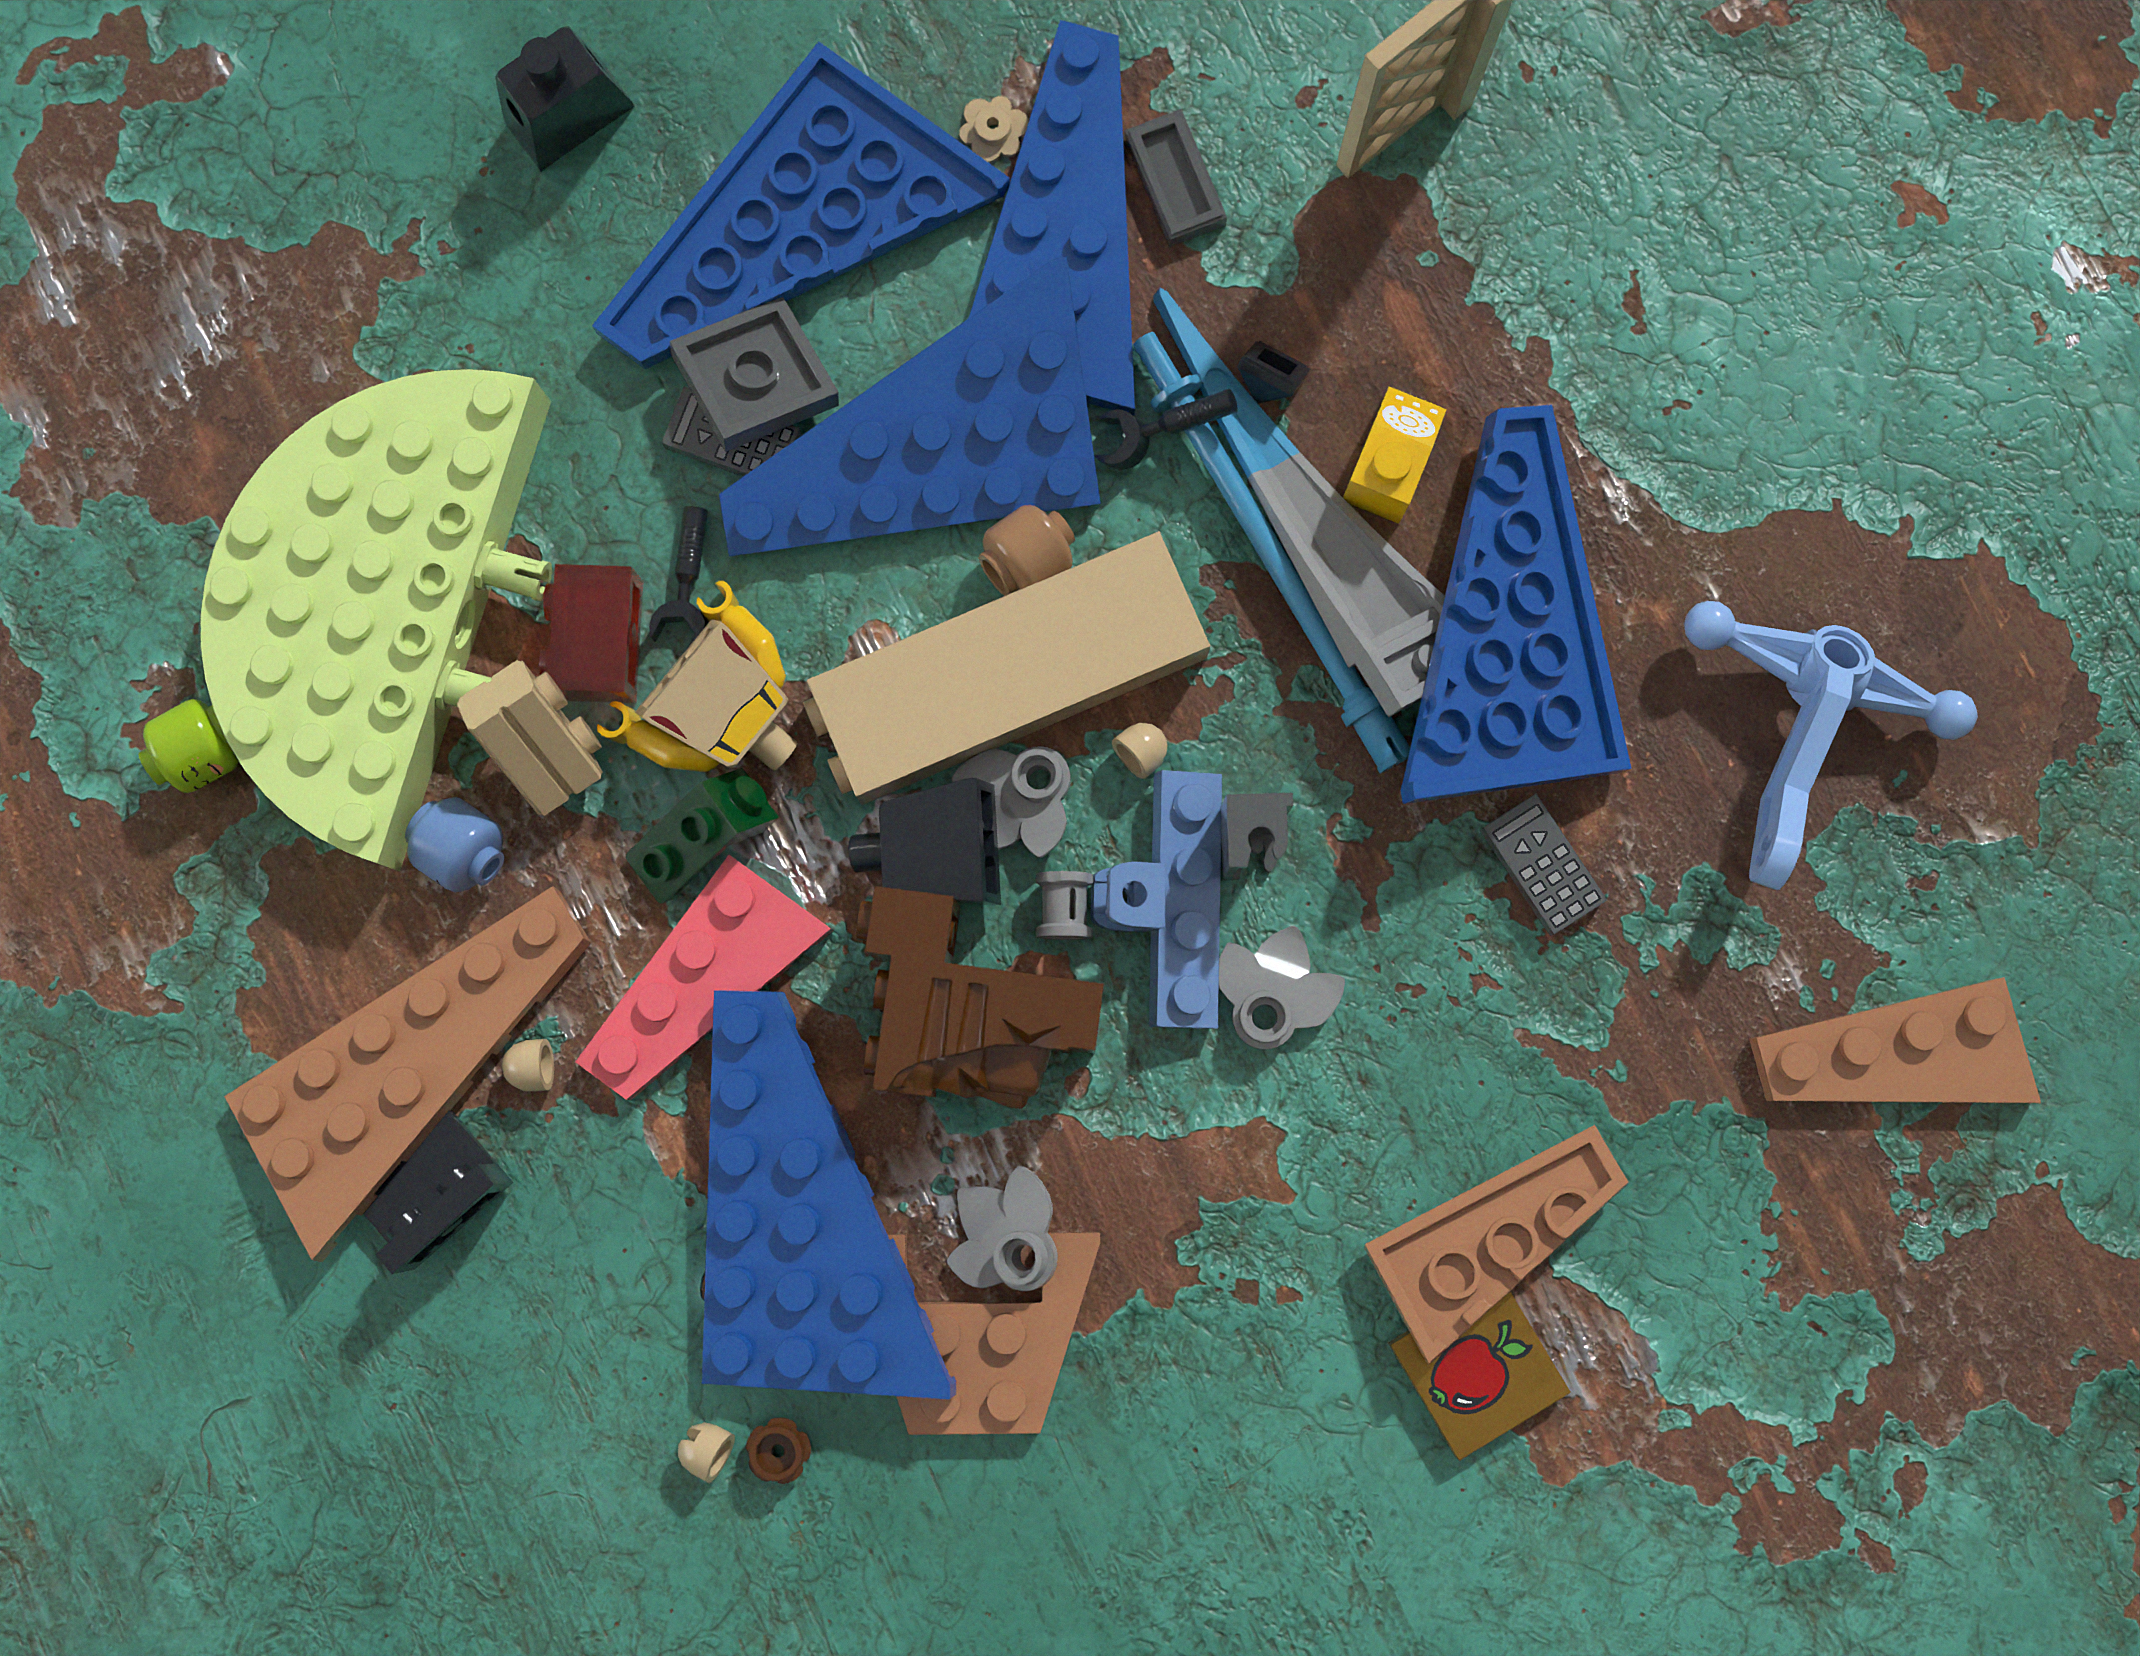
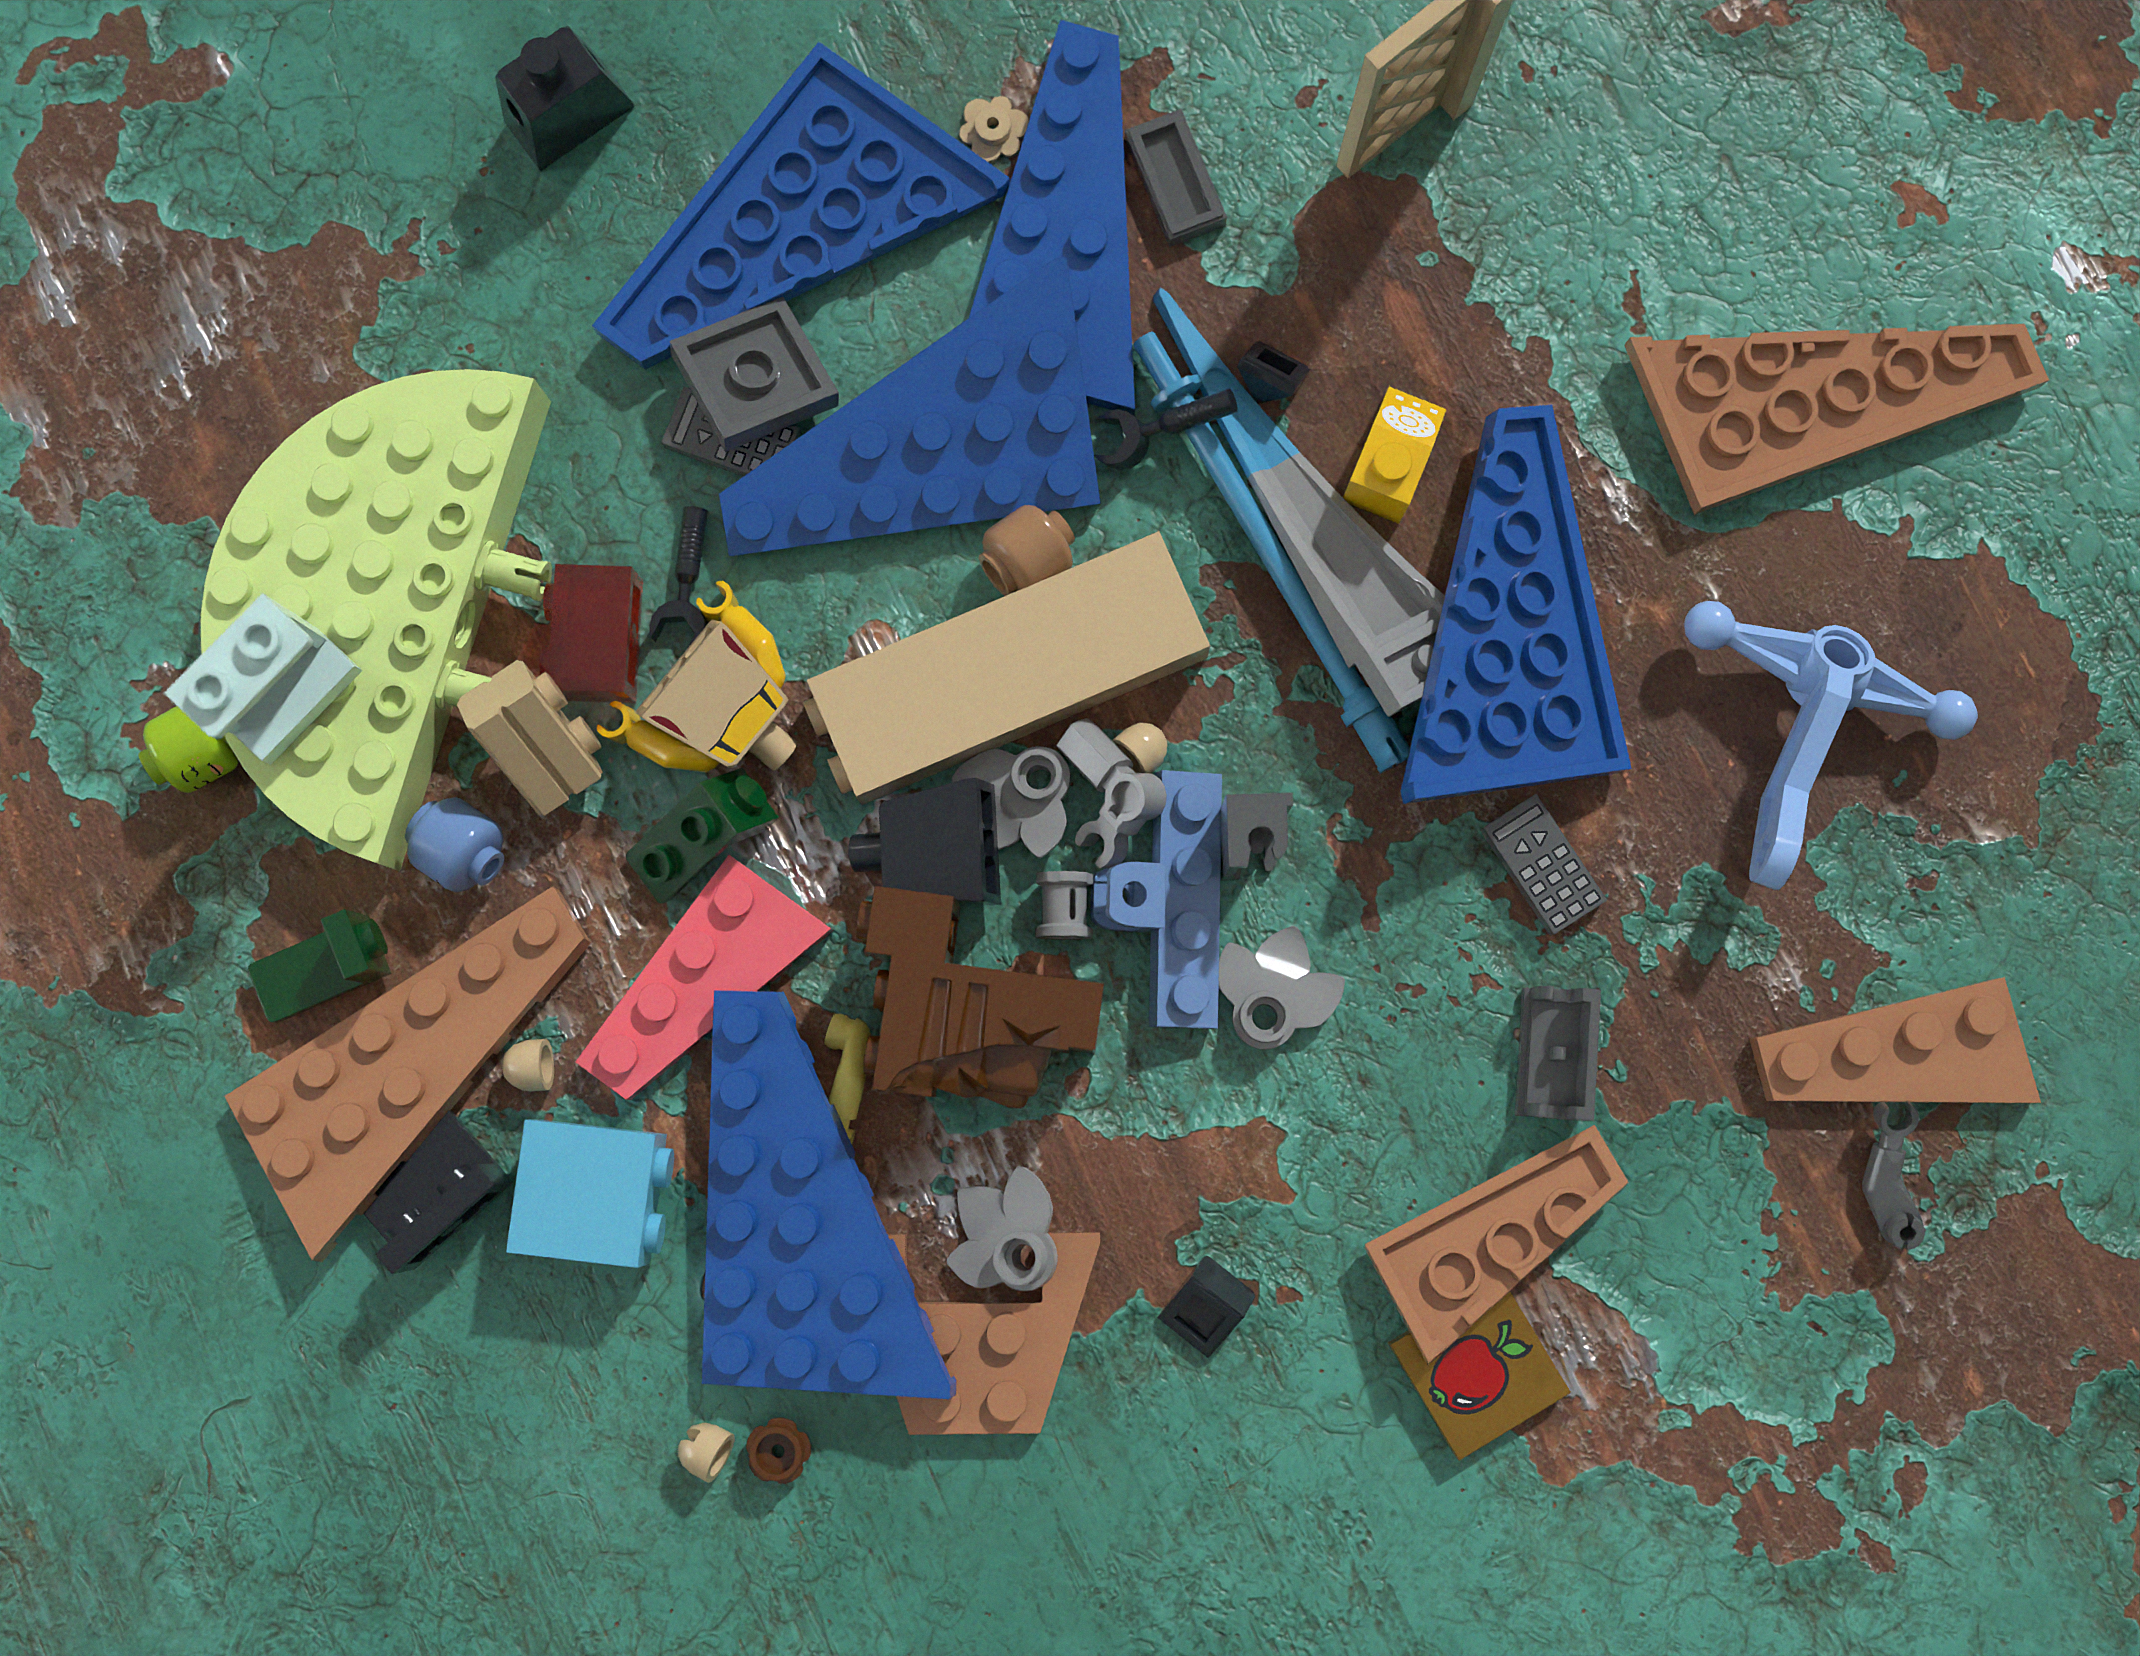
none -> light aqua panel [164,593,362,765]
none -> dark green bracket [248,909,392,1023]
none -> medium azure brick [506,1120,674,1268]
none -> light yellow arm [824,1014,871,1144]
none -> light grey bar [1057,718,1167,869]
none -> black slope [1157,1256,1255,1358]
none -> dark grey hinge [1515,986,1601,1121]
none -> nougat wing [1624,324,2049,515]
none -> dark grey arm [1862,1100,1926,1250]

